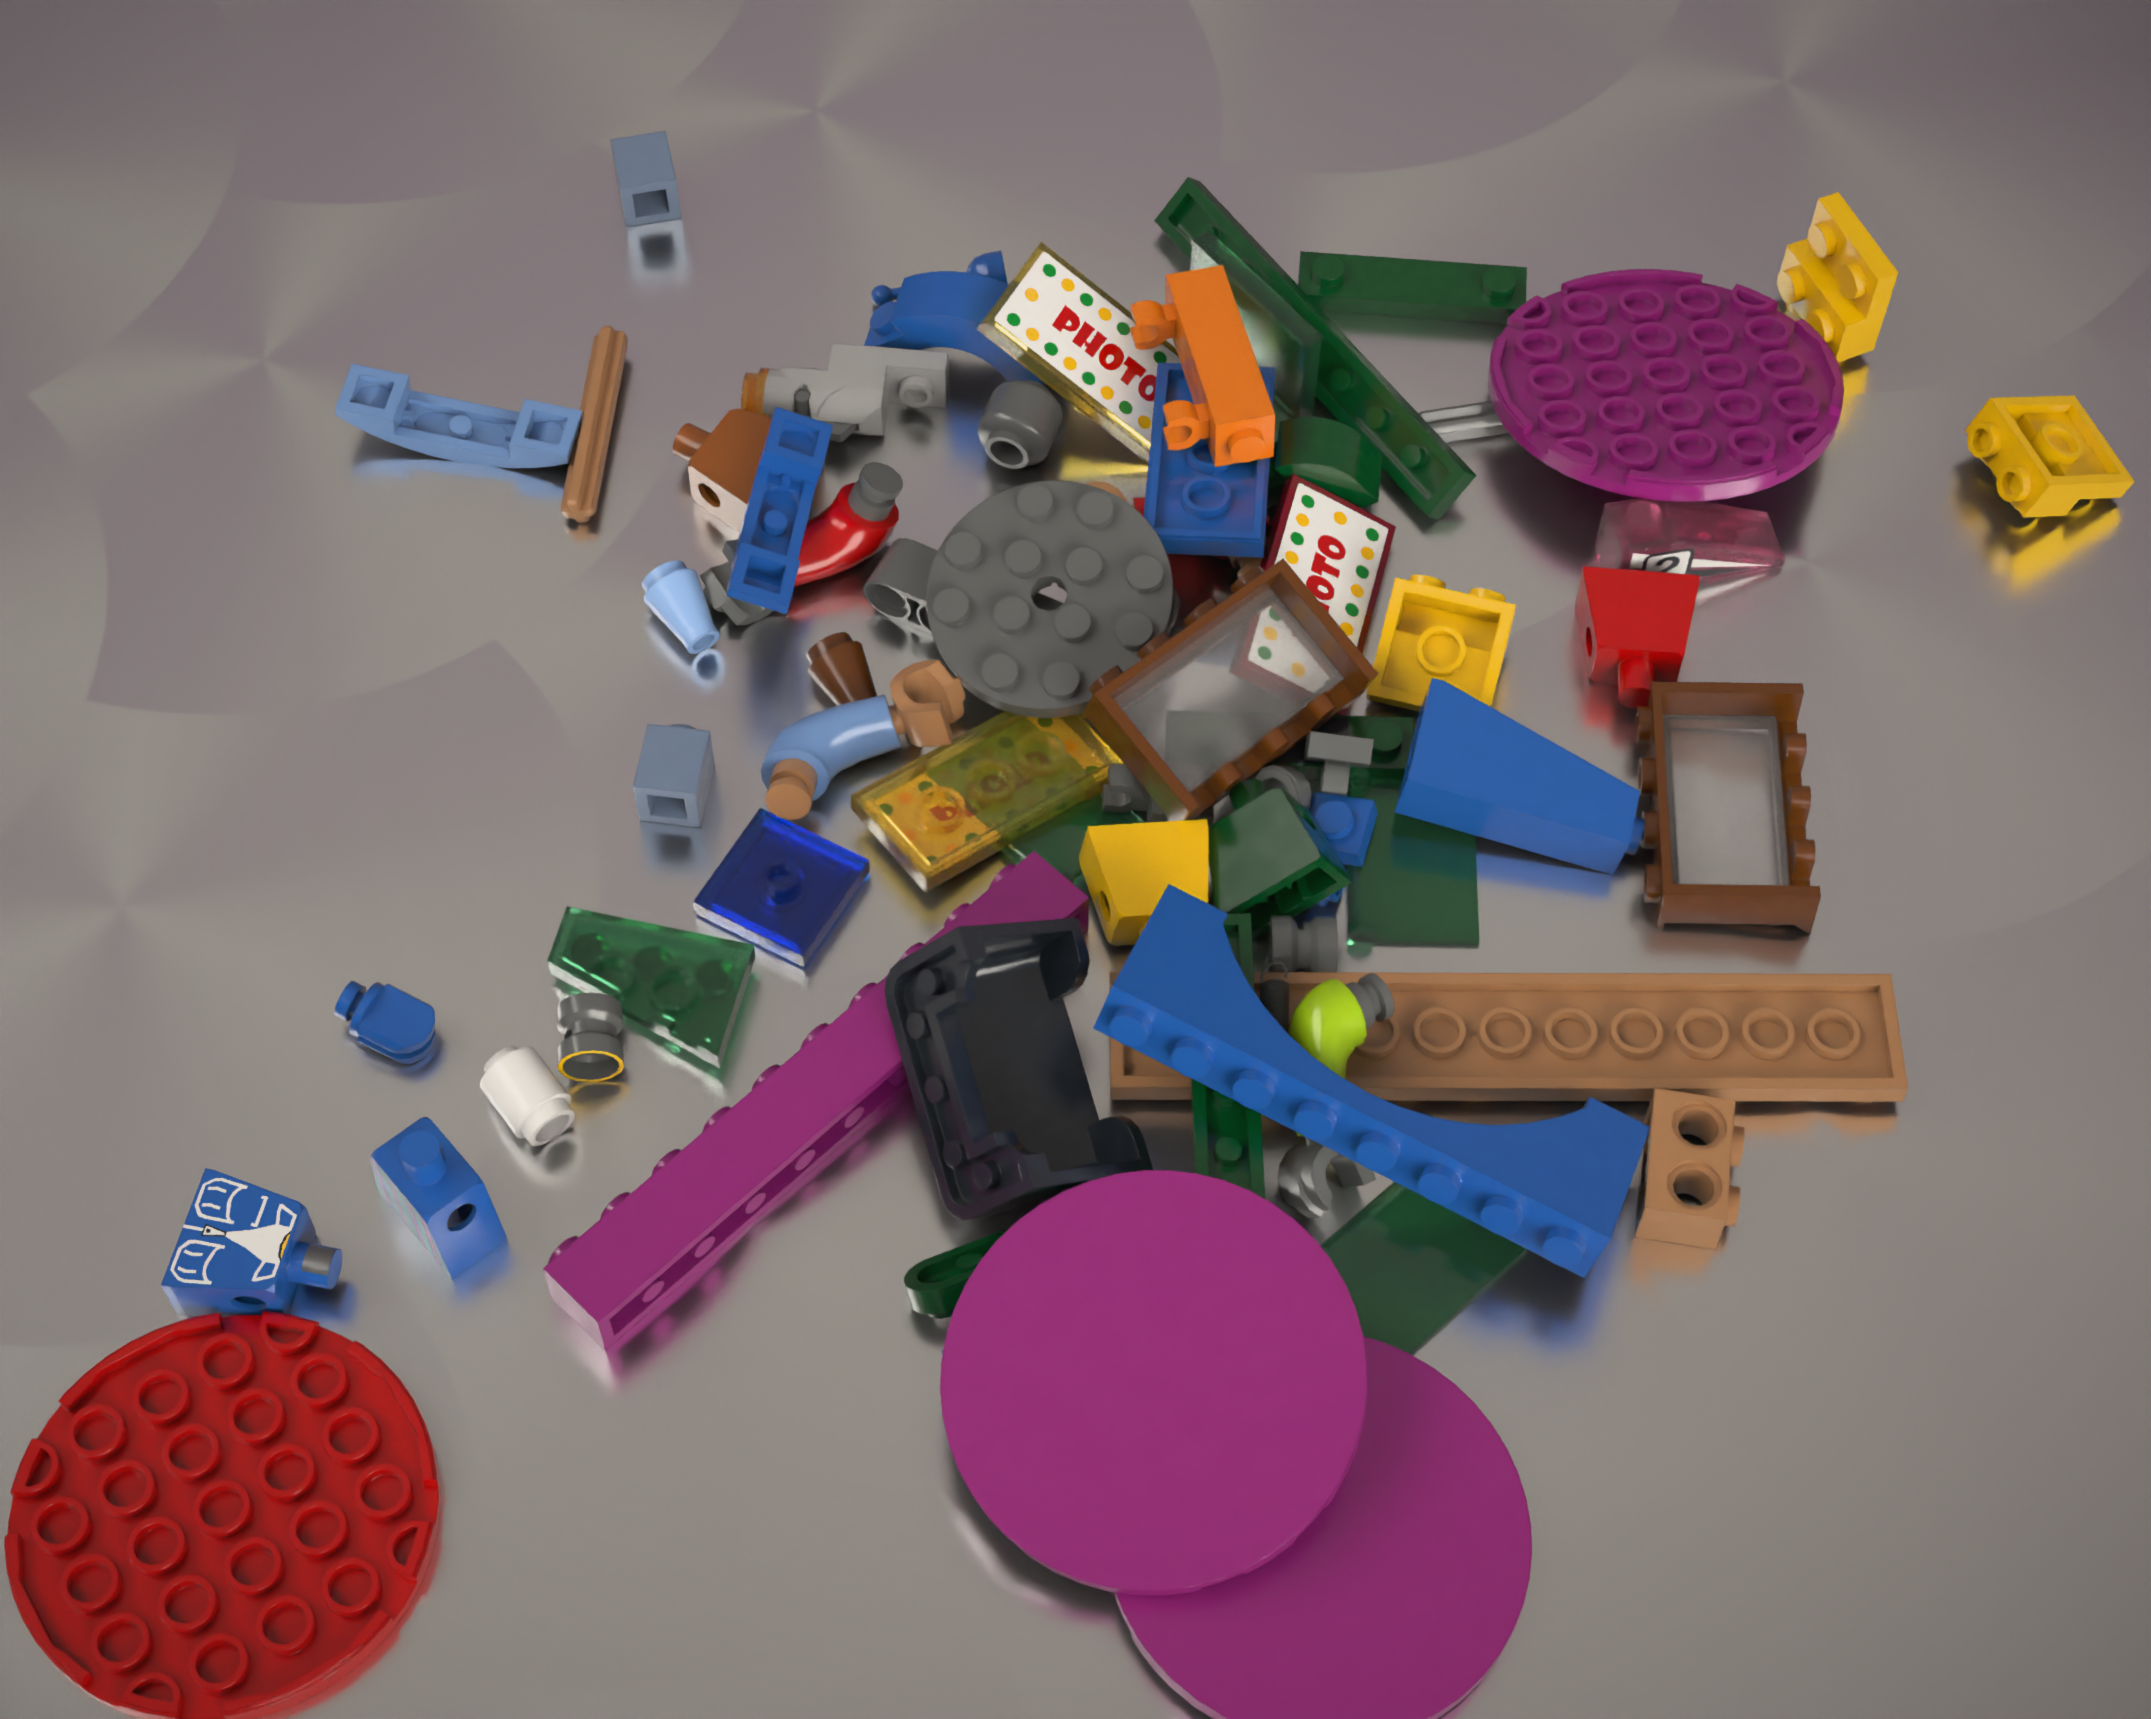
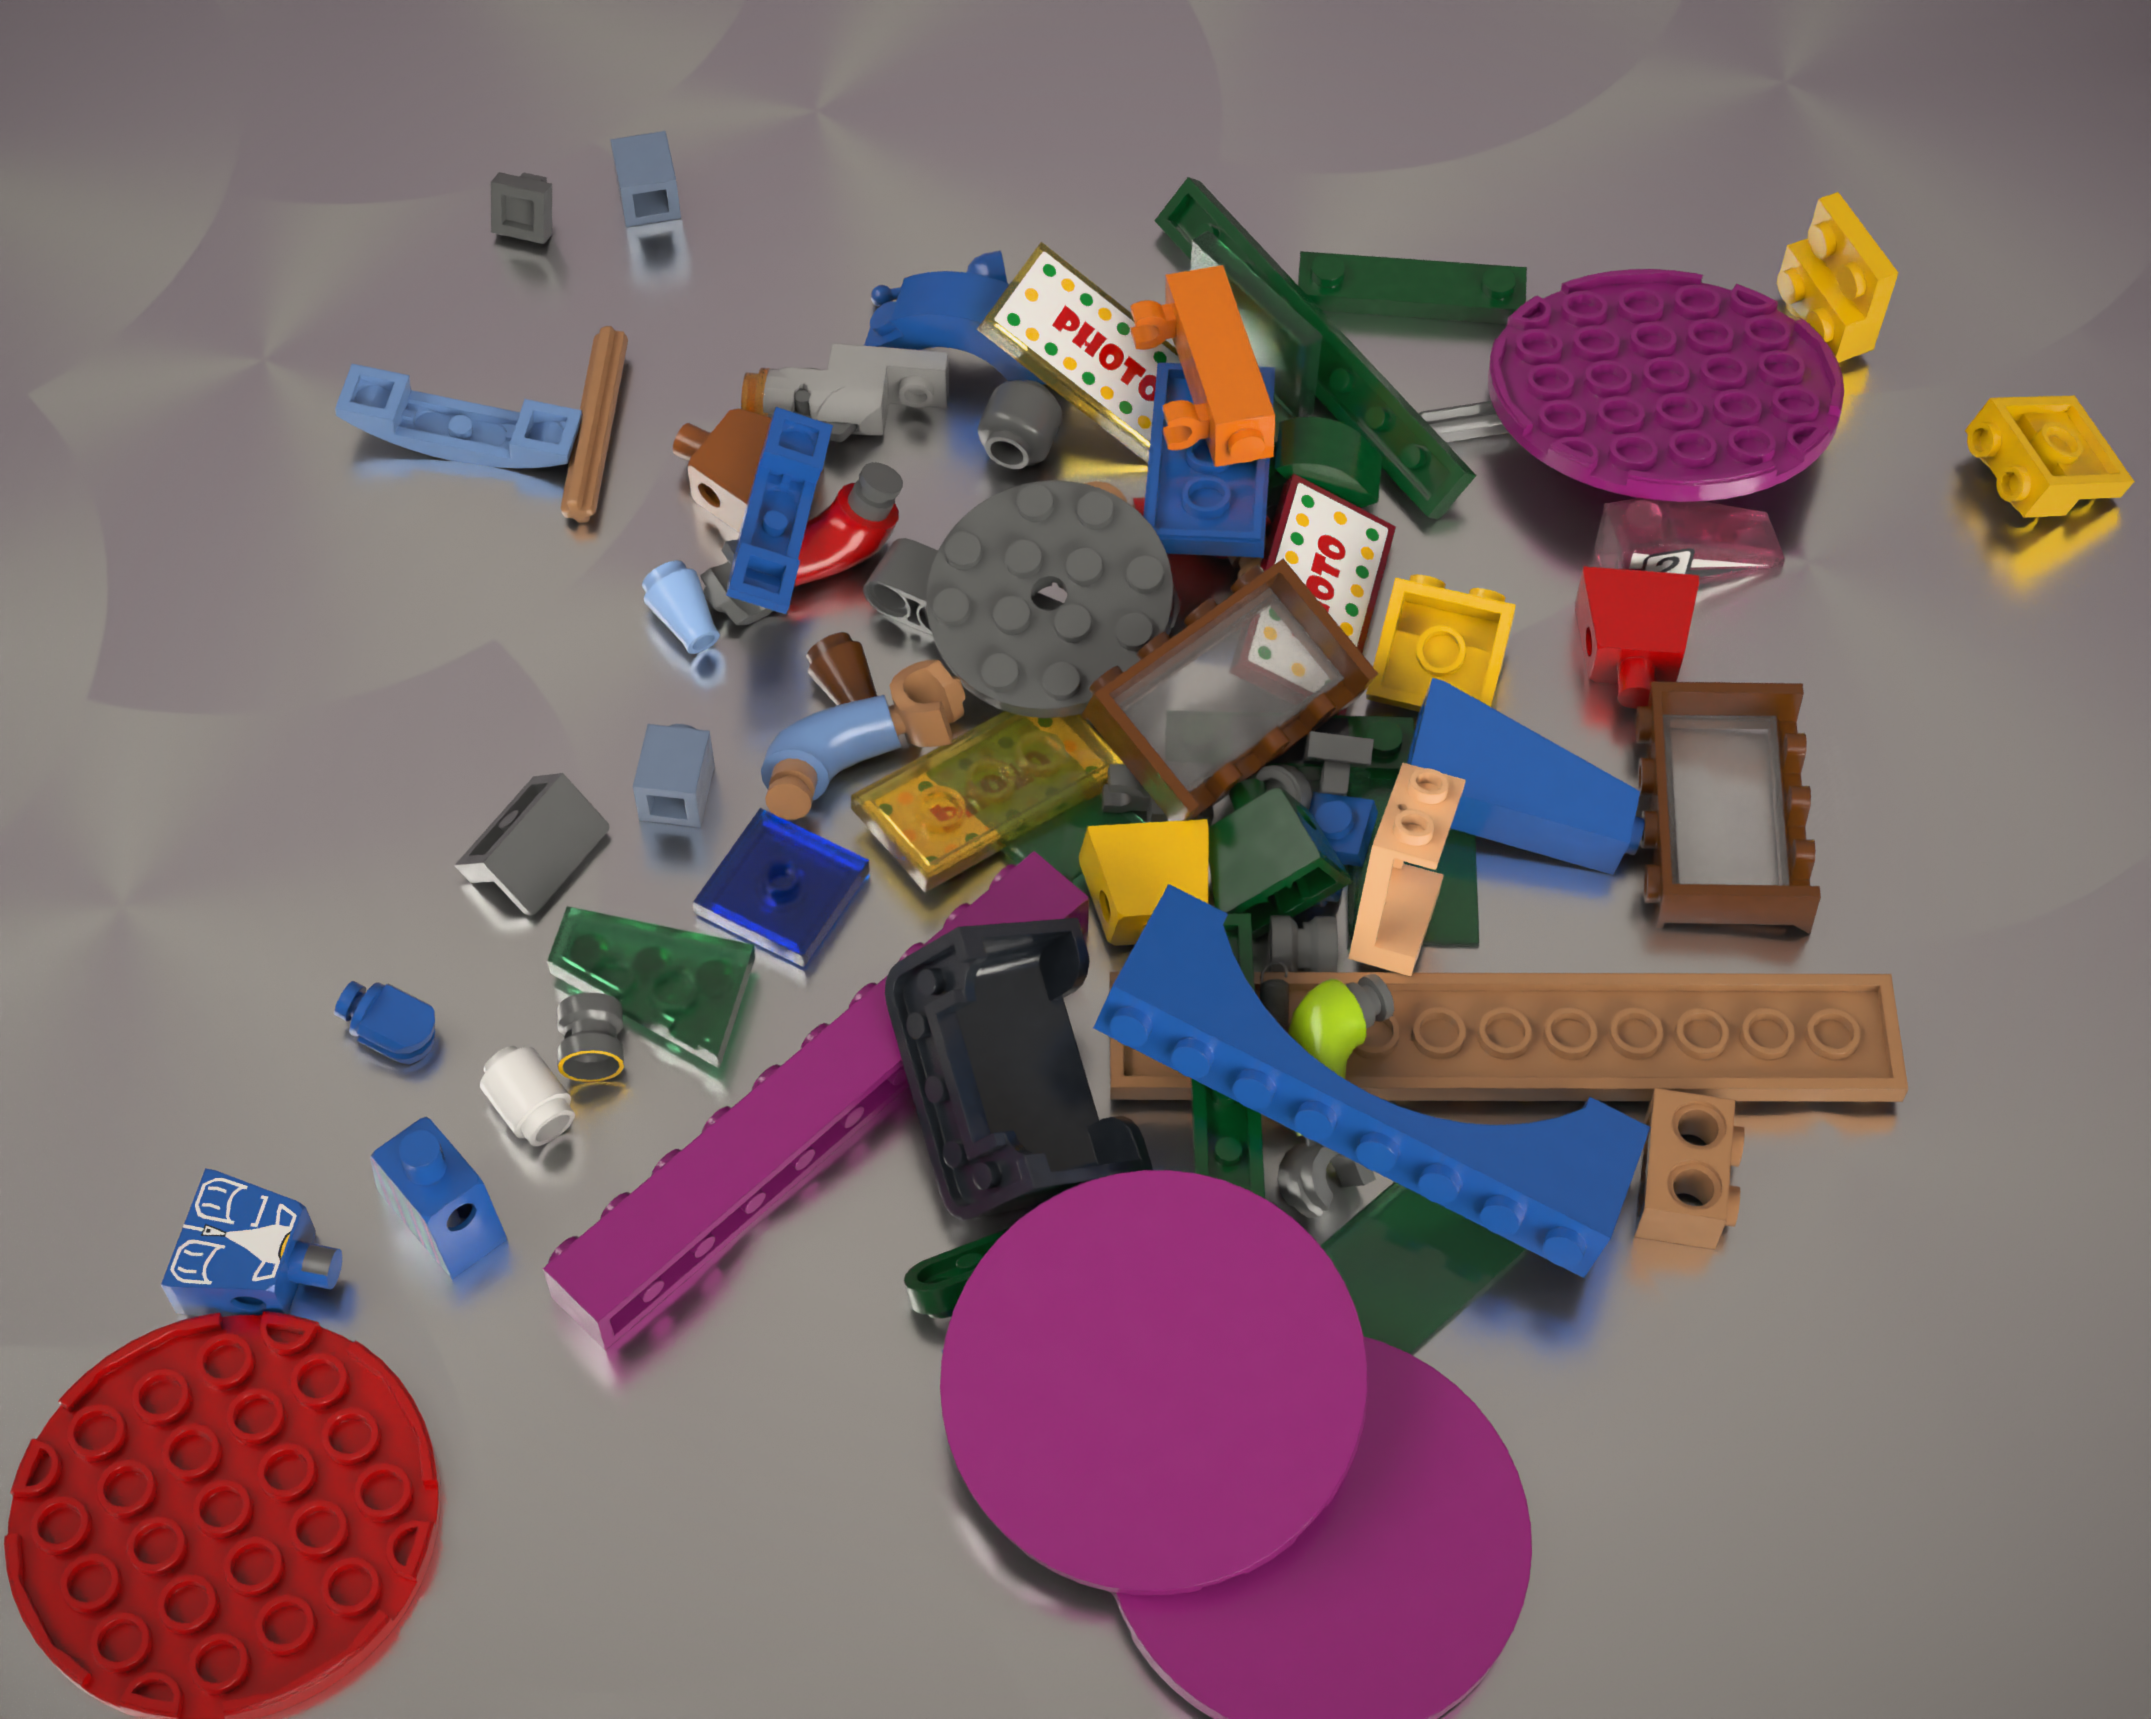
none -> dark grey panel [454,773,609,915]
none -> dark grey tile [491,172,552,244]
none -> light nougat panel [1348,763,1466,976]

